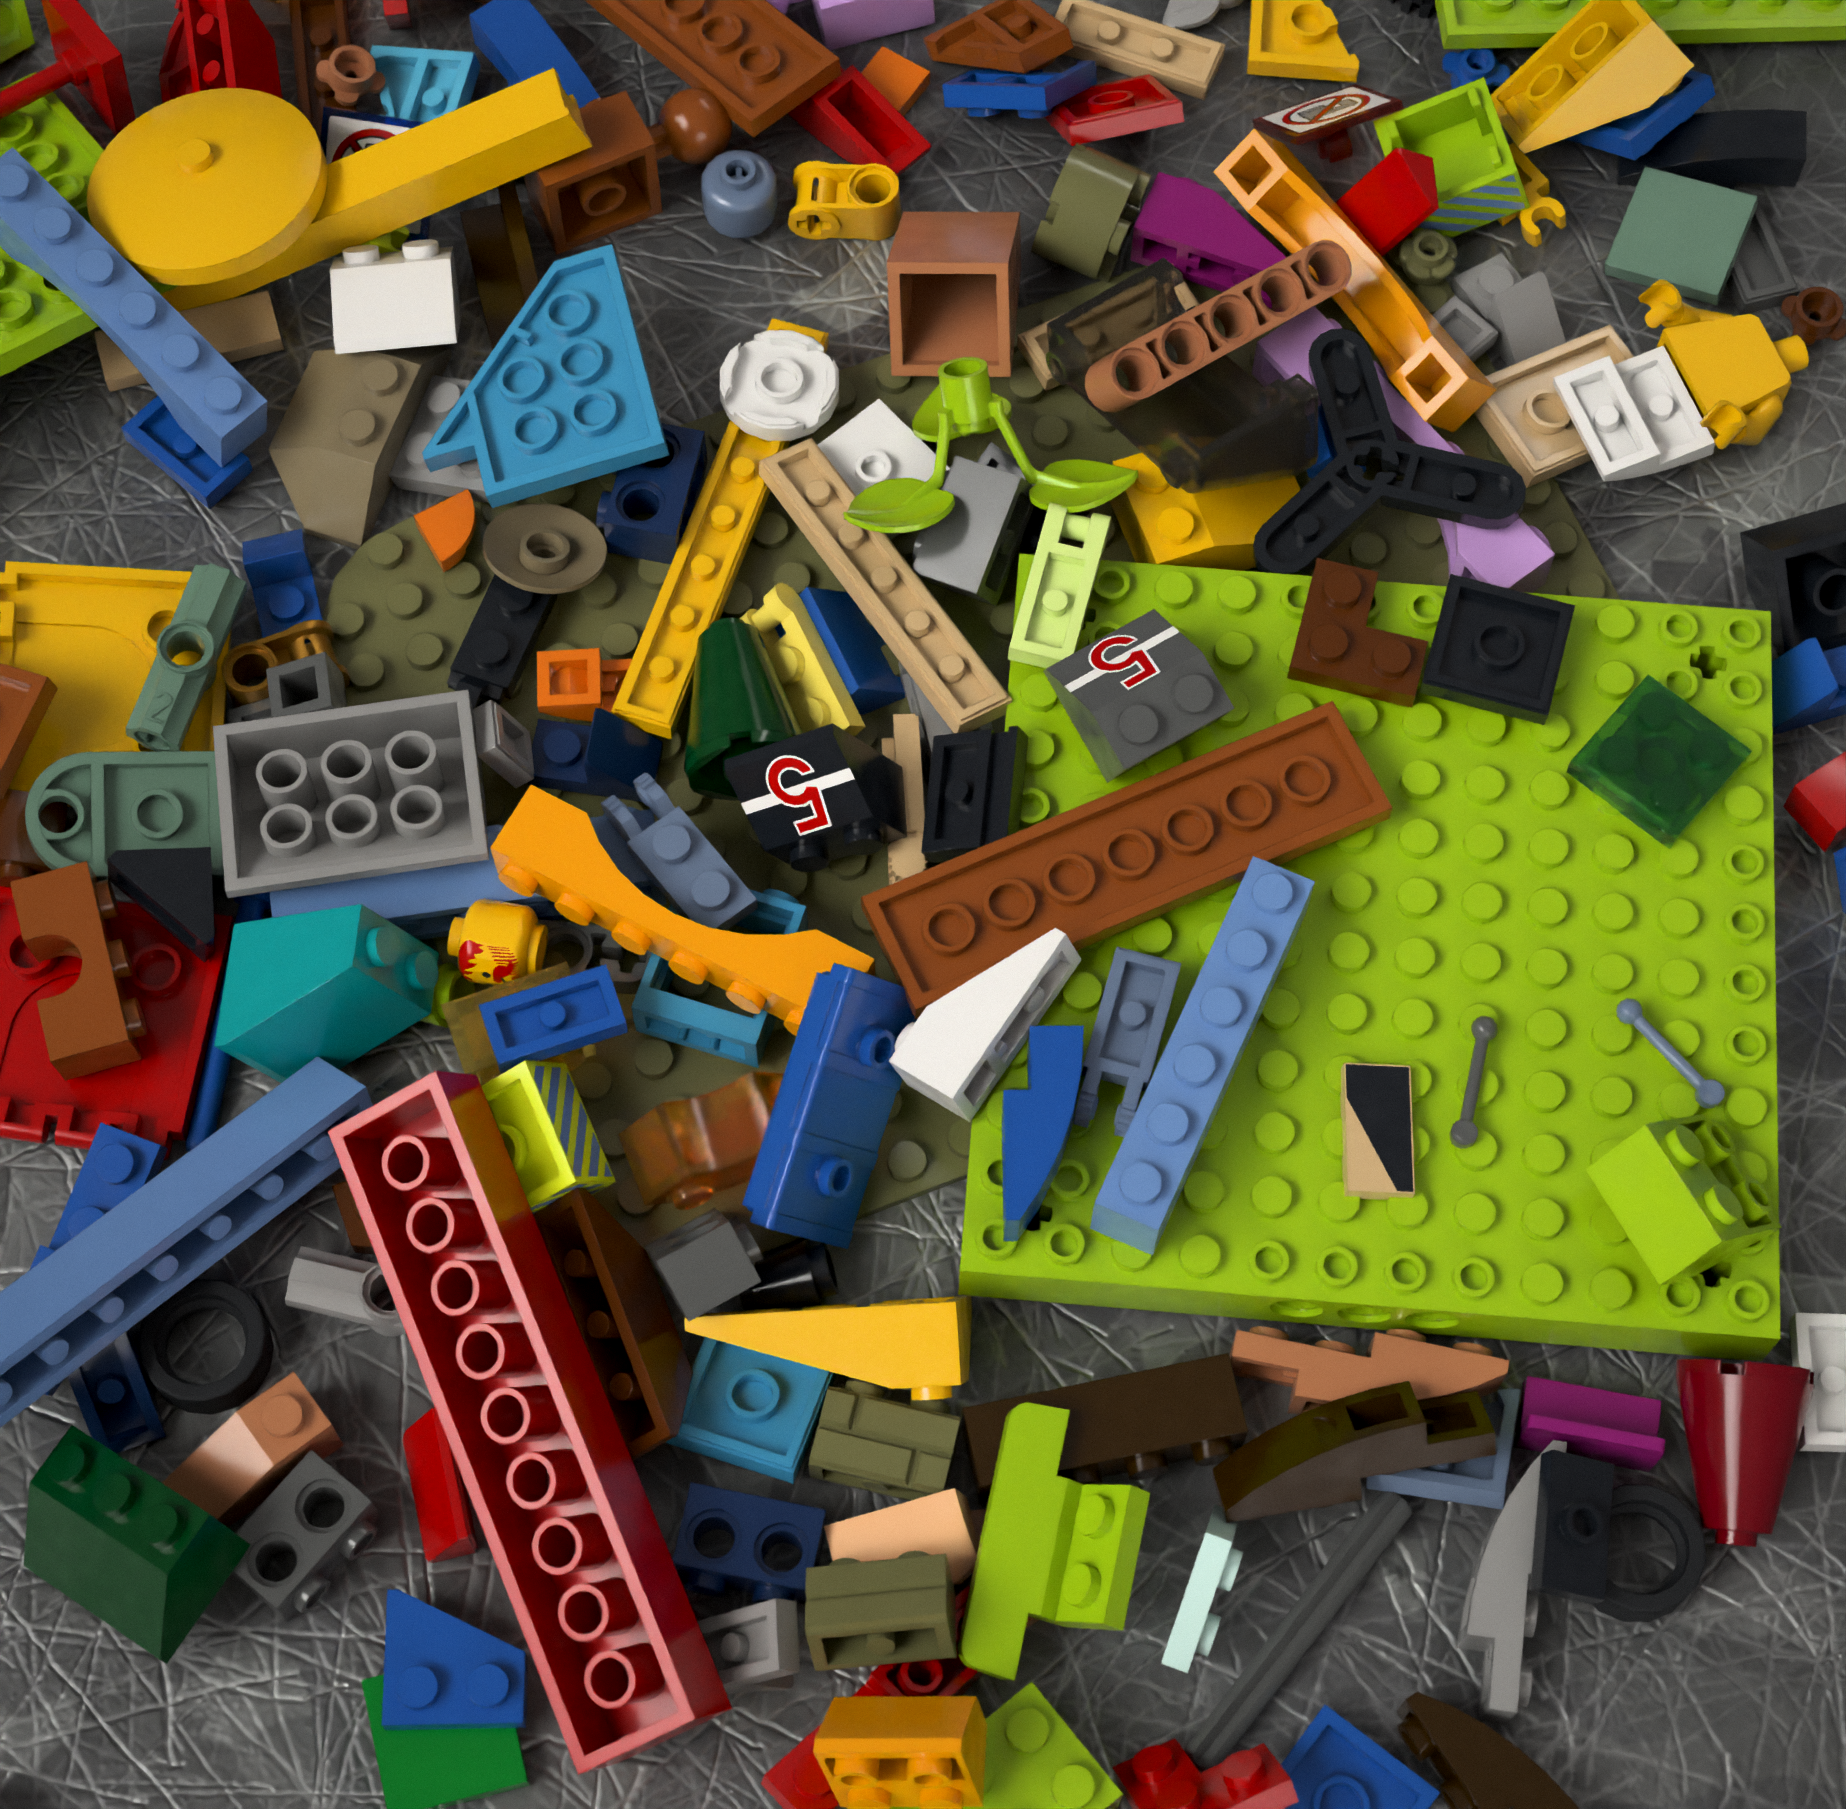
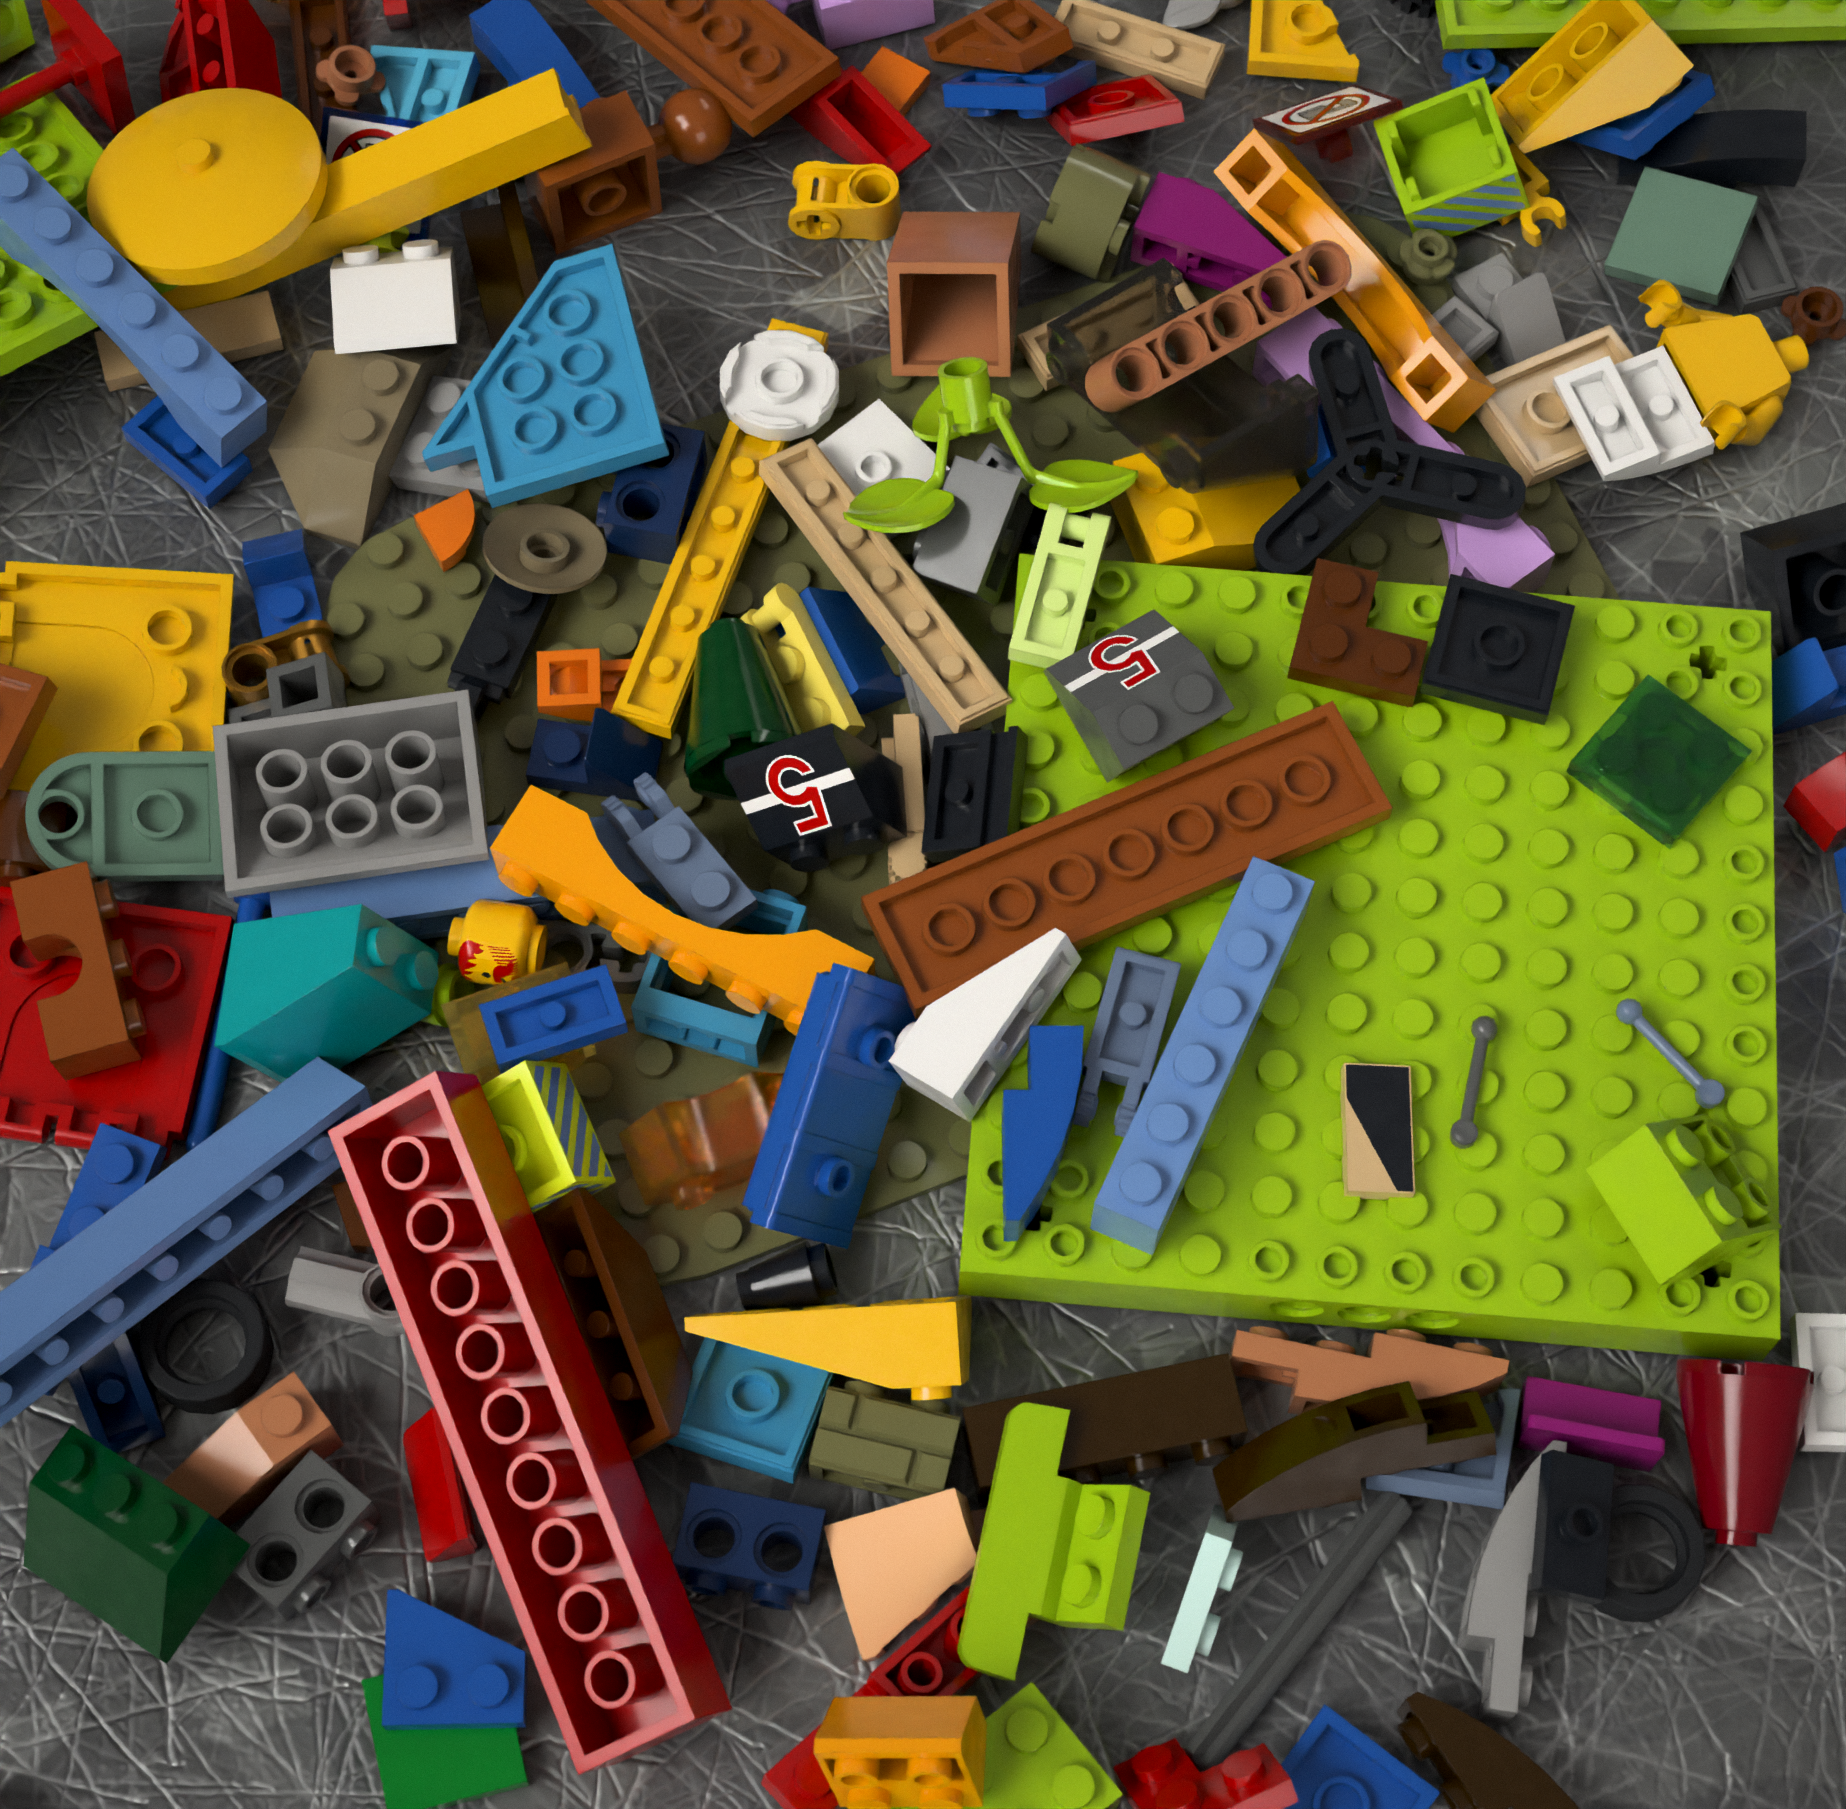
black slope [107,847,215,963] -> none
sand green piece [125,563,247,751] -> none
light grey tile [473,700,534,788] -> none
dark grey brick [644,1207,763,1321] -> none
light grey slope [697,1598,800,1694] -> none
sand blue head [701,150,778,238] -> none
olive brick [805,1551,956,1671] -> none
red slope [1335,148,1439,257] -> none

